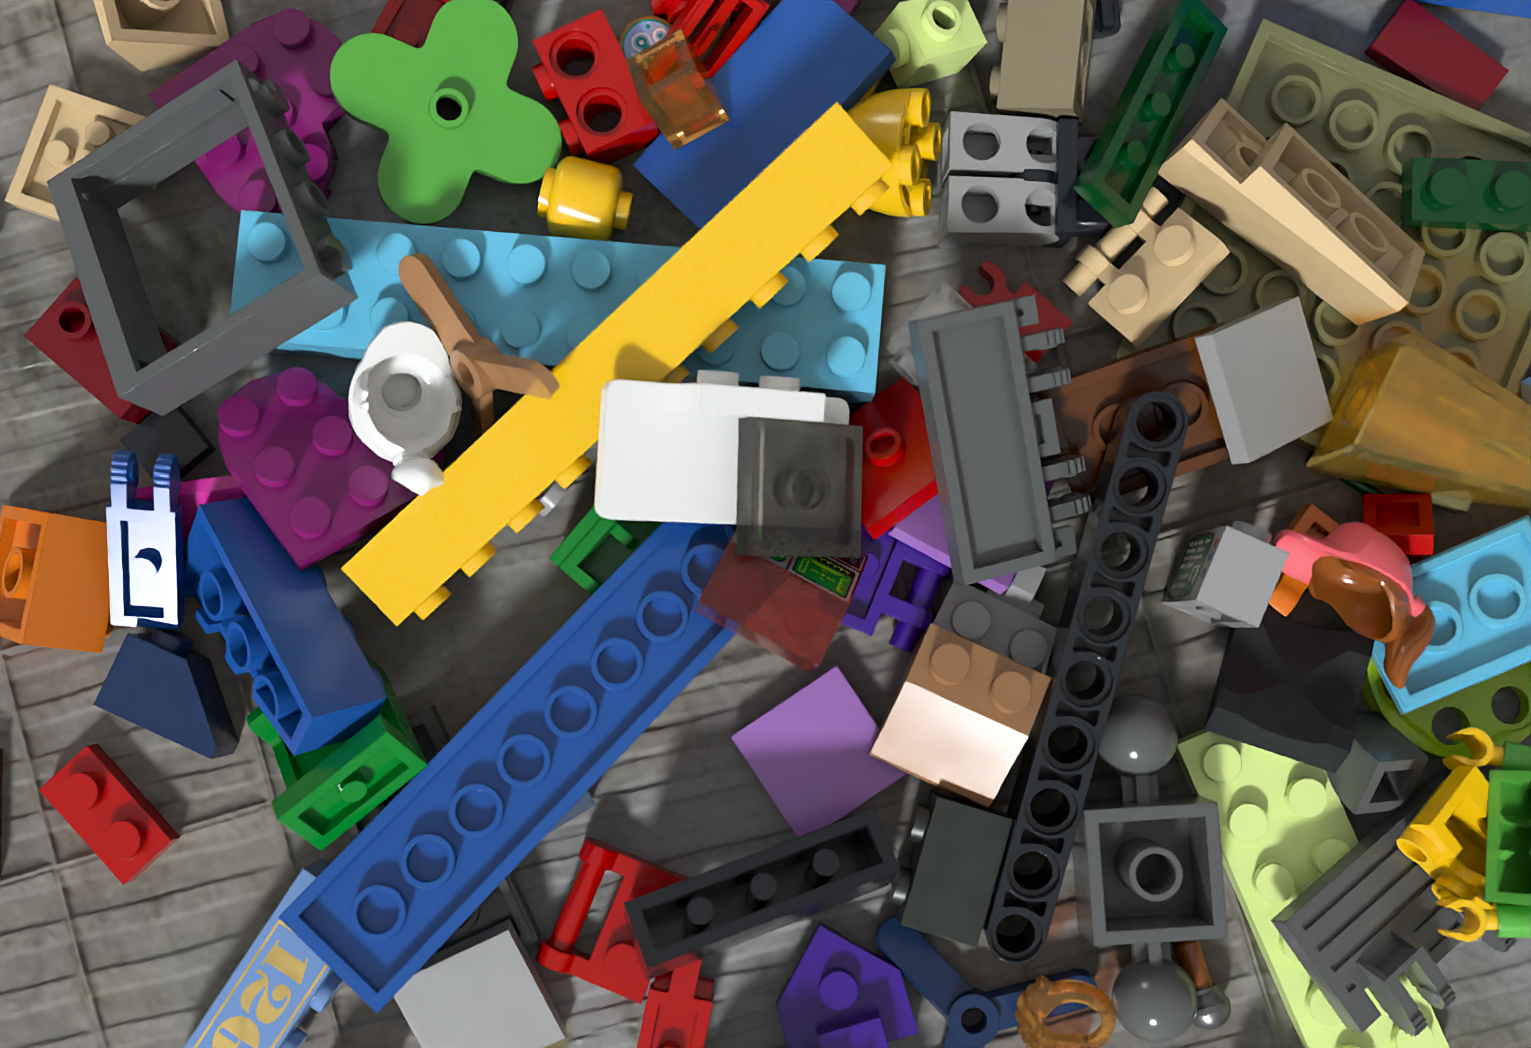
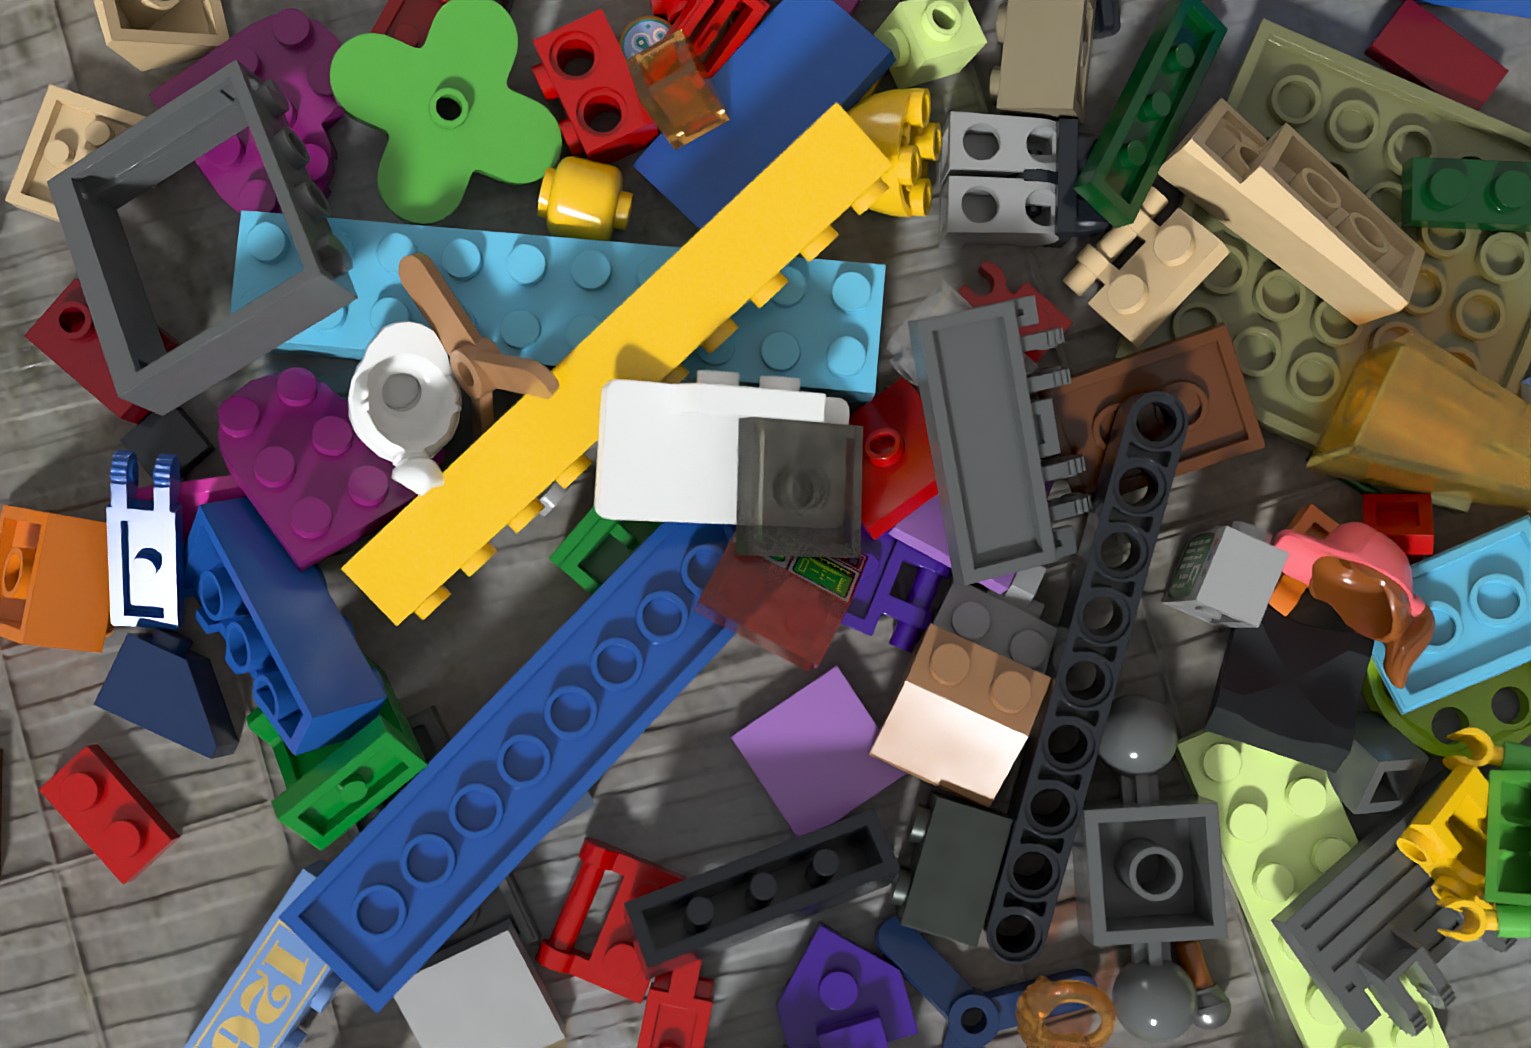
light grey tile [1195,296,1334,464] -> none

